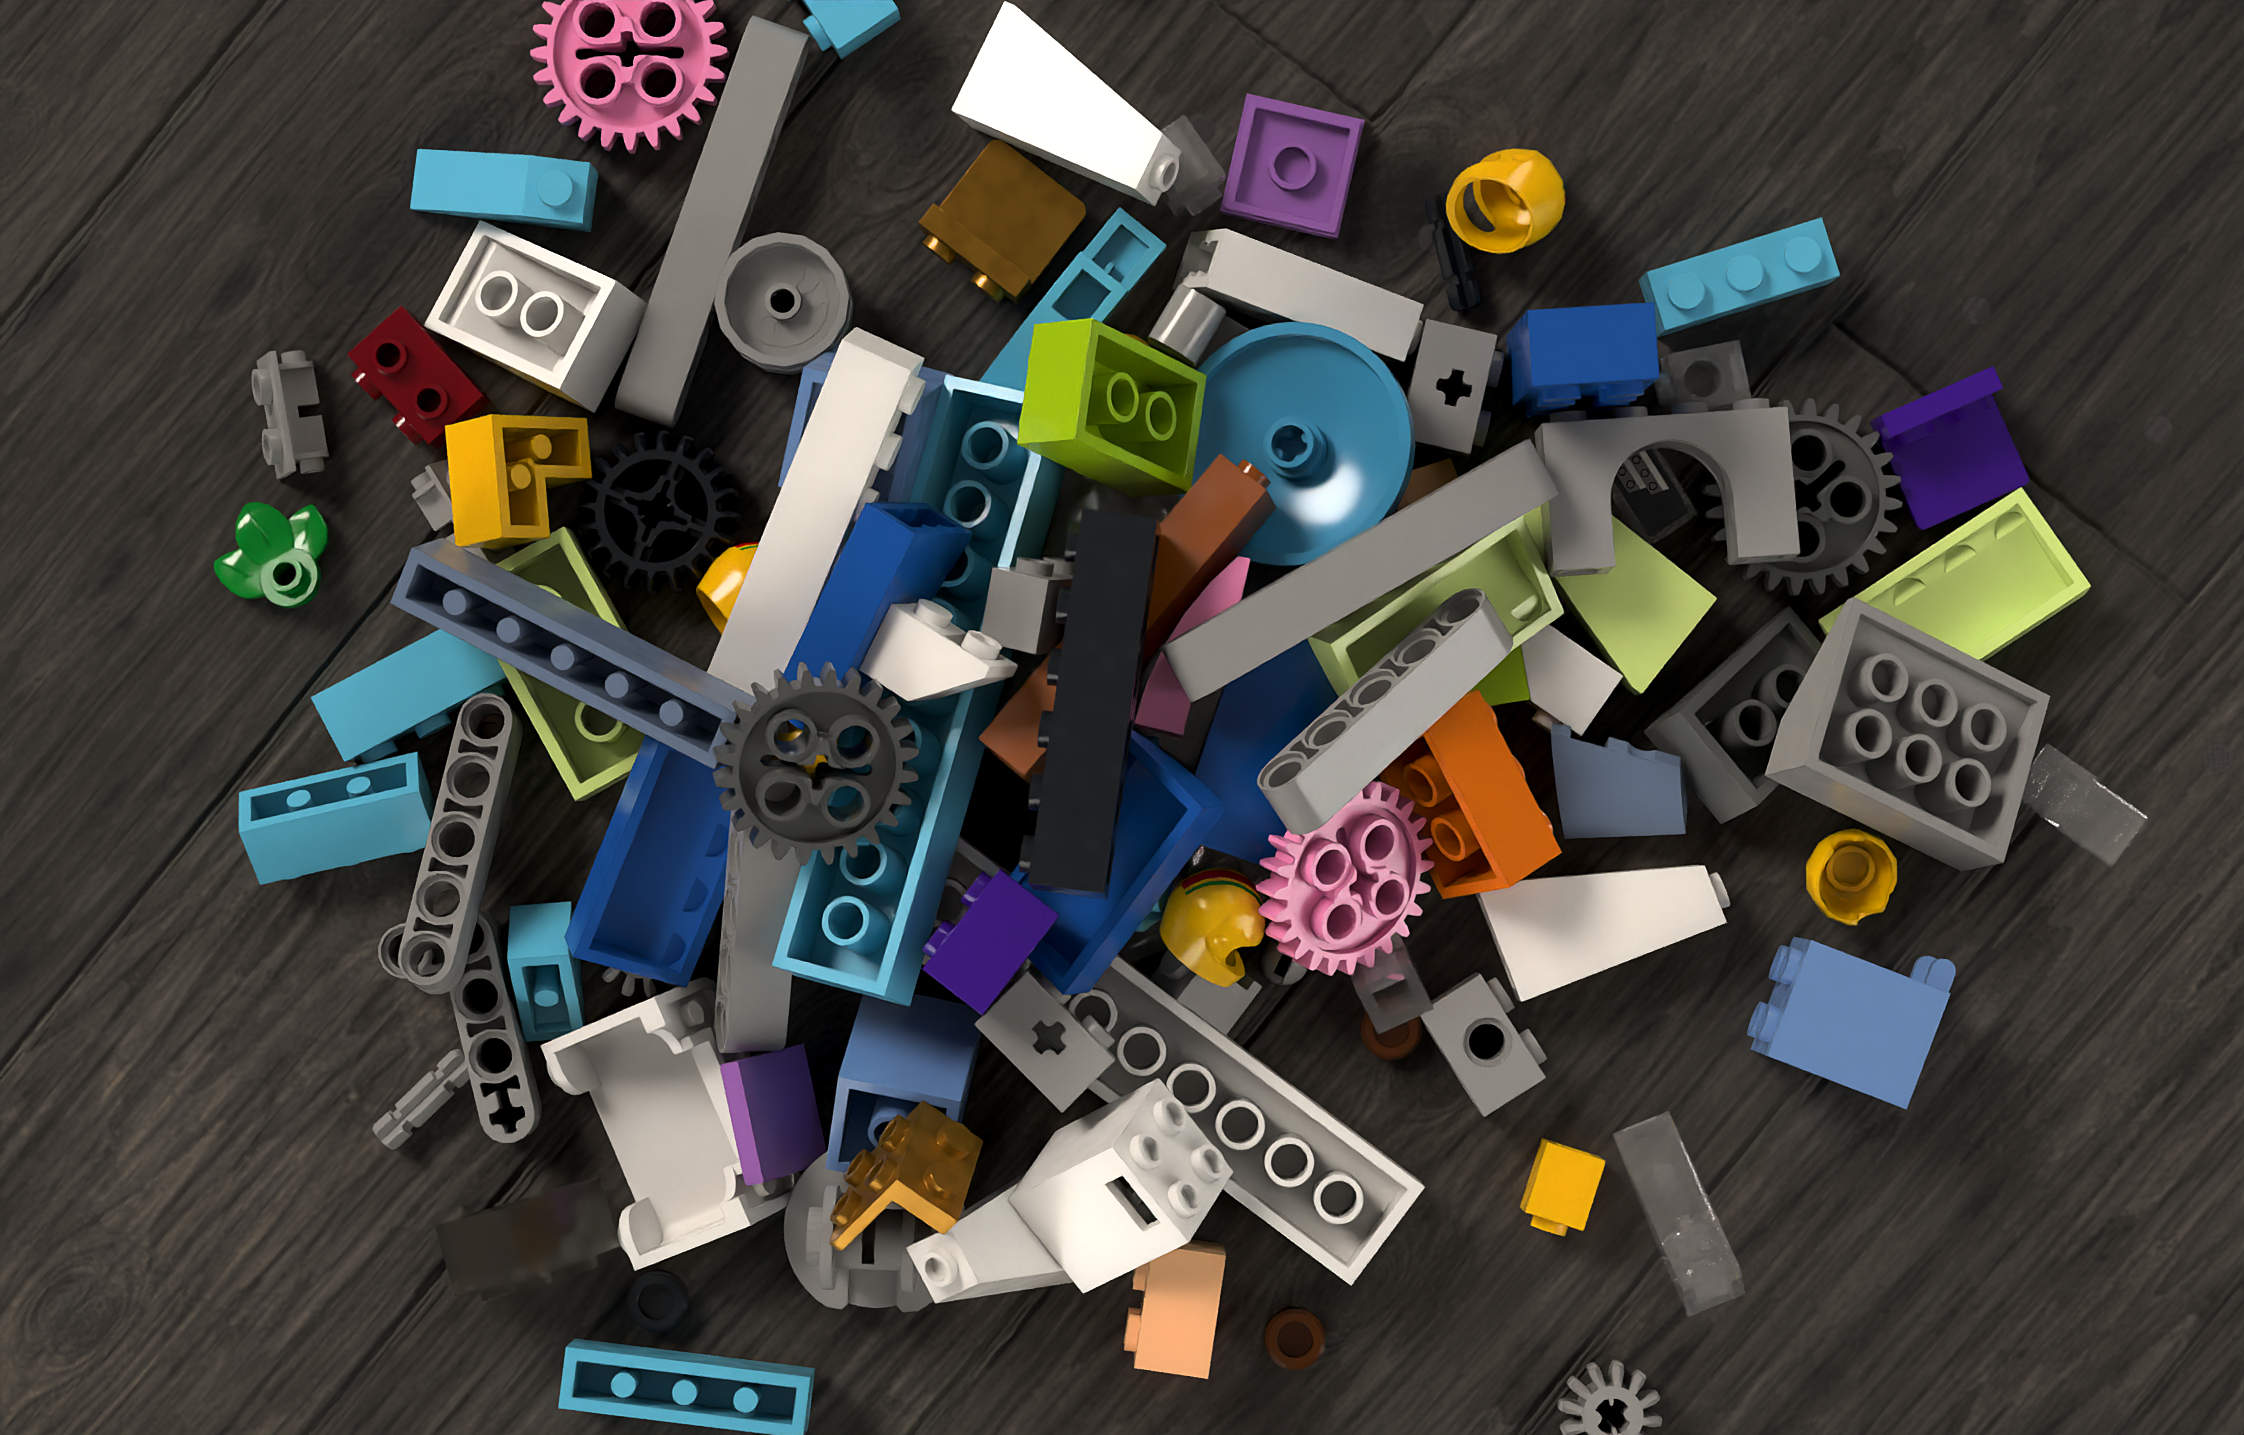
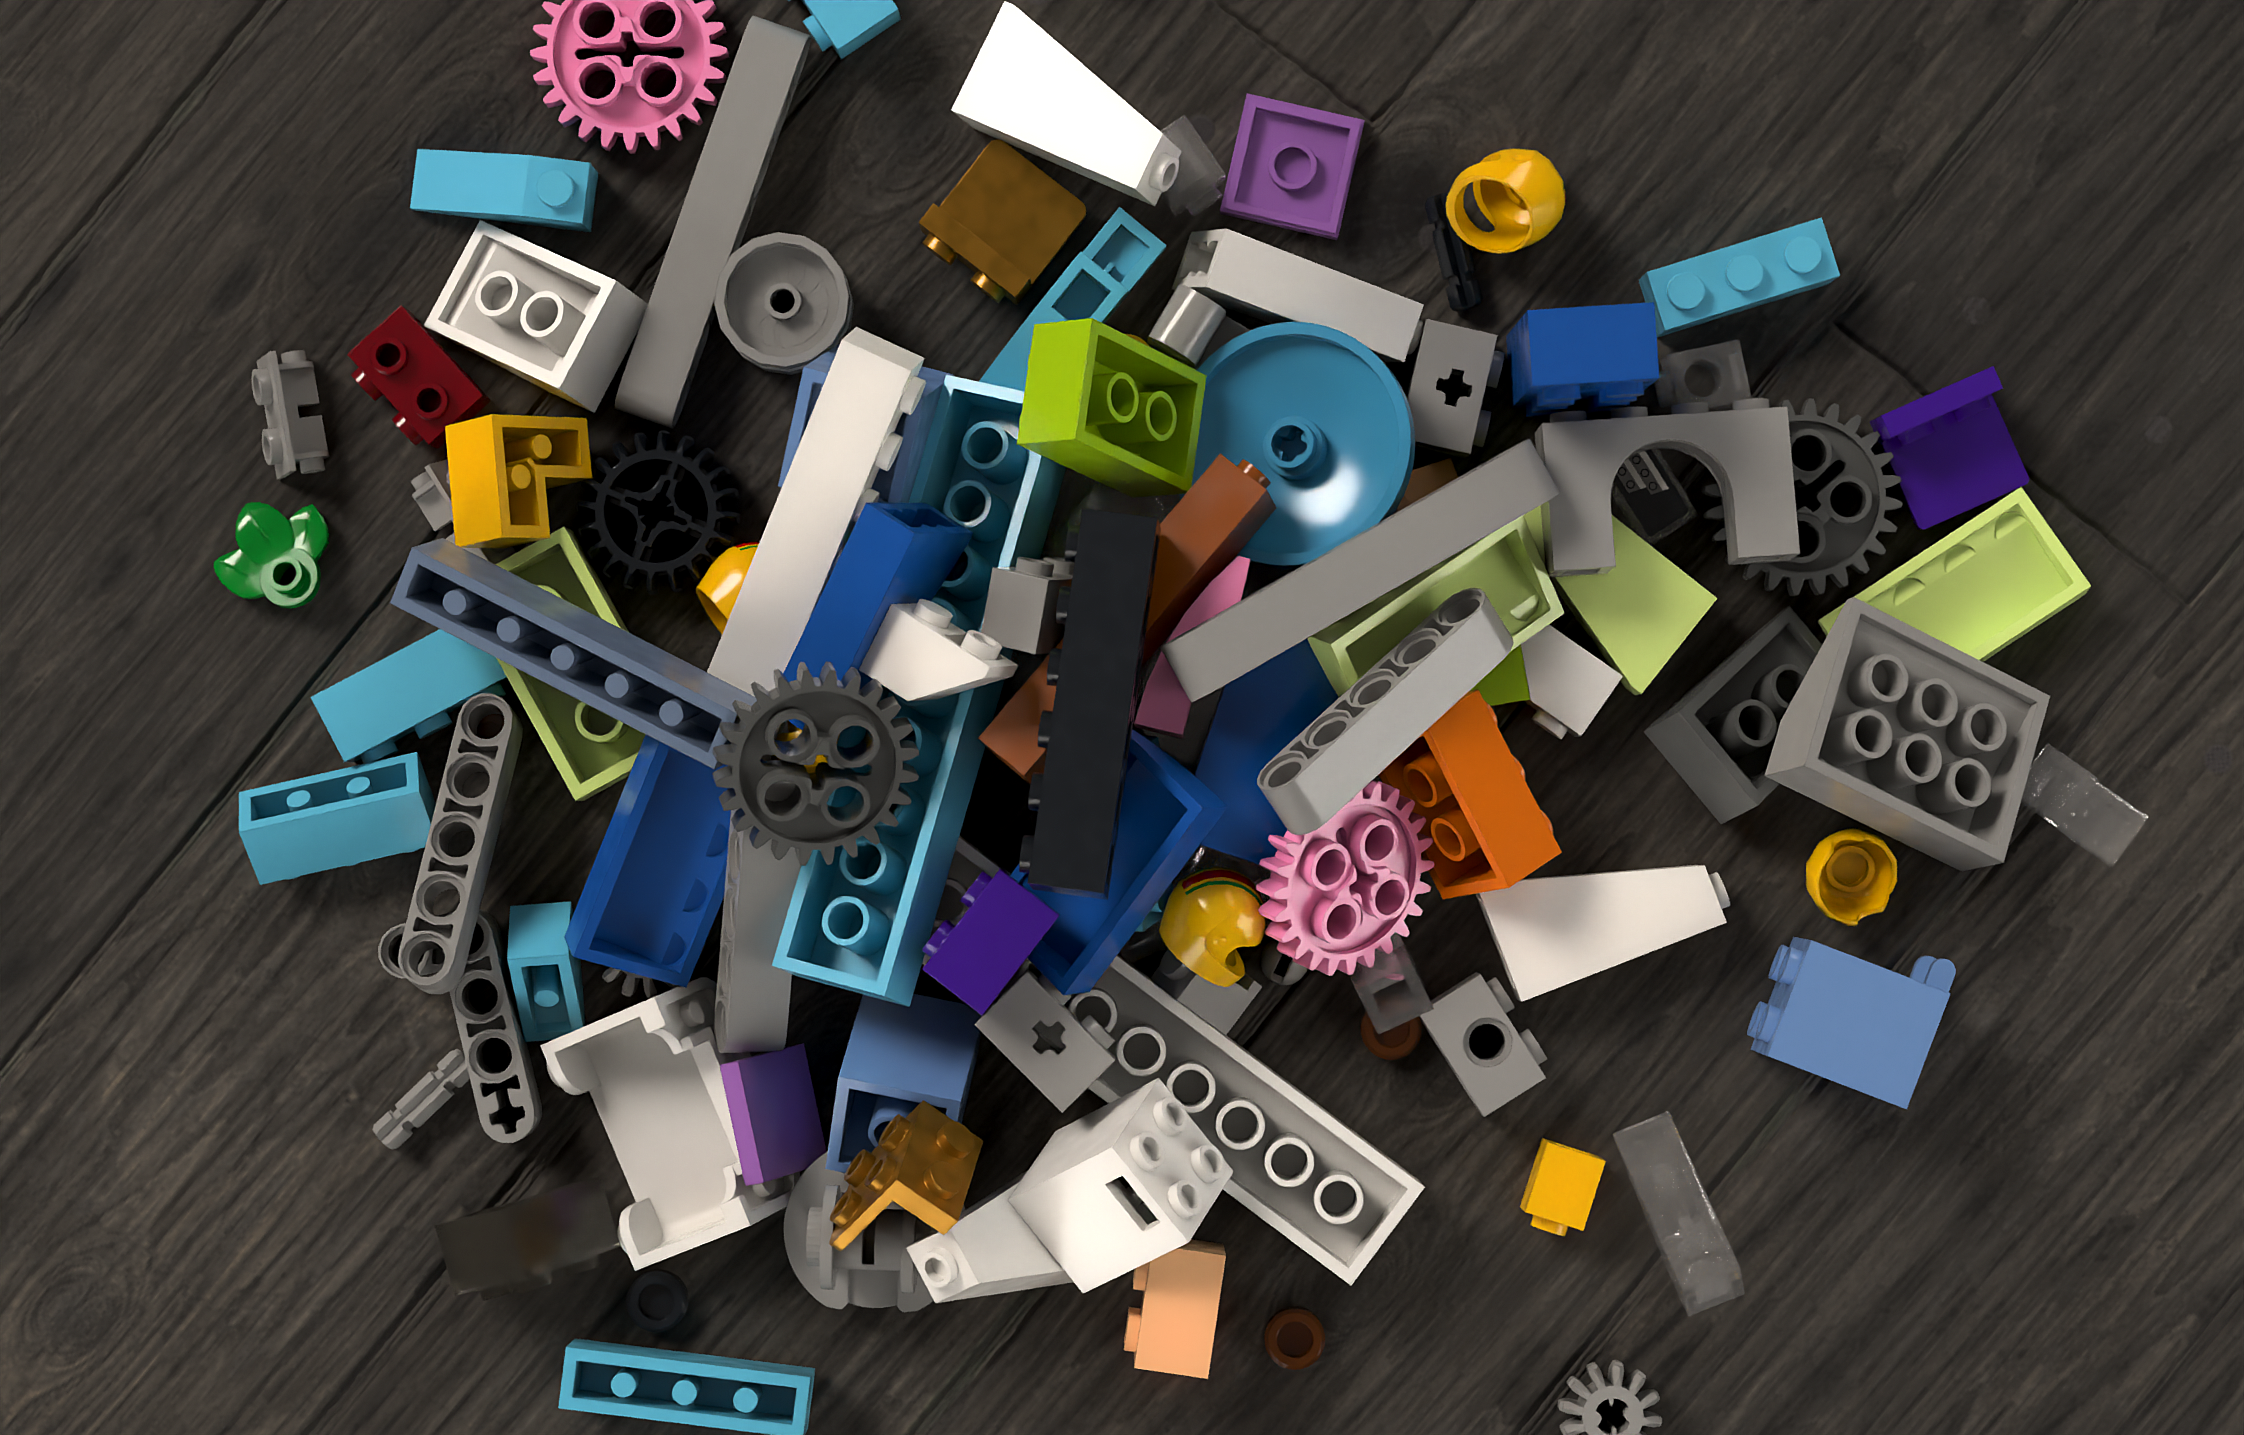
sand blue slope [1551,724,1688,839] -> none

